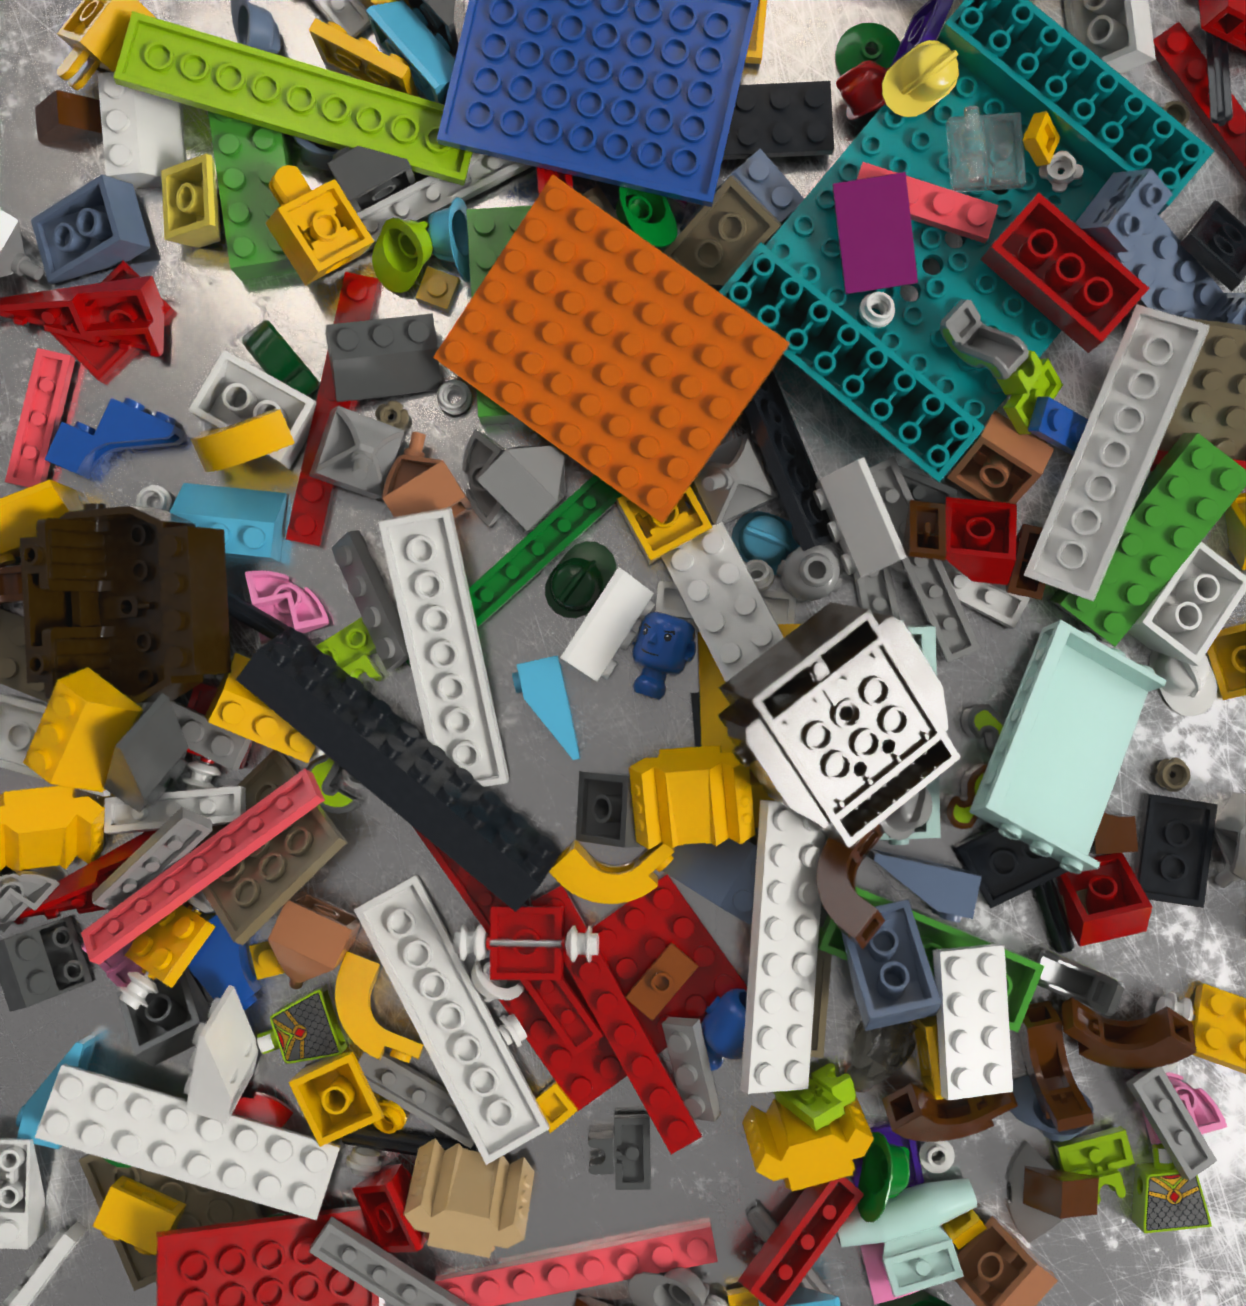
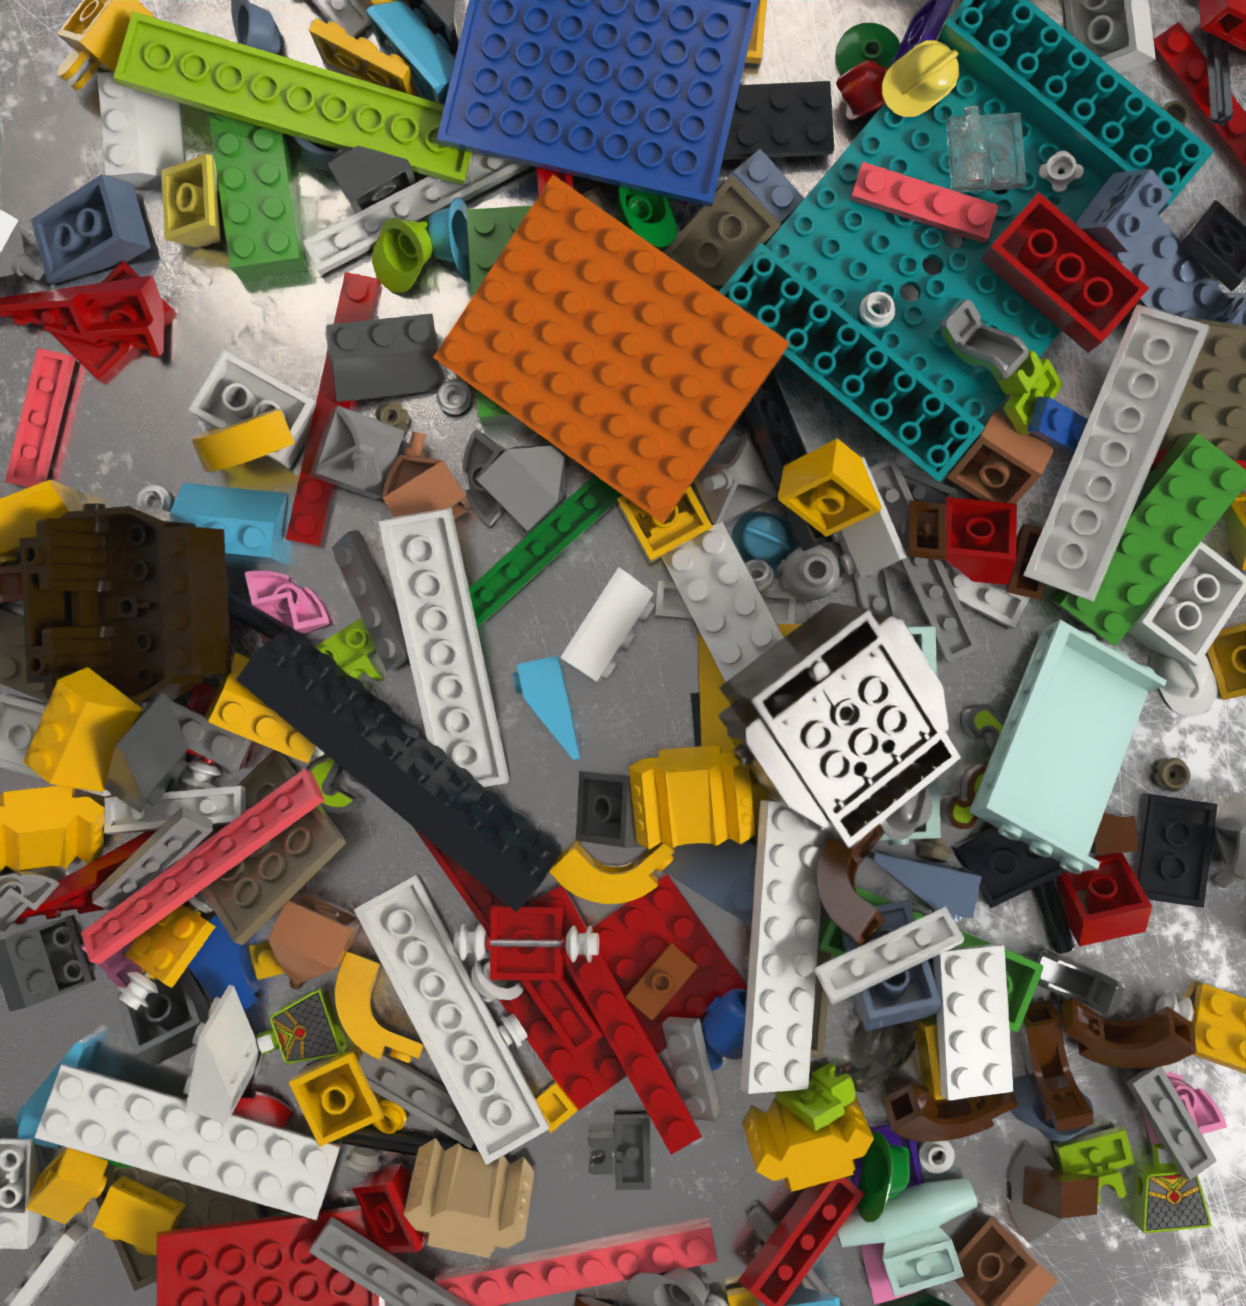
reddish brown slope [35,90,103,143] -> none
blue arch [44,397,185,479] -> none
dark green animal [242,320,320,396] -> none
yellow brick [265,165,374,286] -> none
yellow plate [415,266,461,313] -> none
dark green piece [545,541,616,618] -> none
blue piece [632,612,696,700] -> none
magenta tile [832,172,918,295] -> none
yellow plate [941,1209,987,1250] -> none
yellow plate [1022,111,1061,166] -> none
none -> yellow brick [25,1147,108,1224]
none -> yellow slope [778,438,881,537]
none -> white plate [815,907,965,1005]
none -> dark tan plate [918,838,953,863]

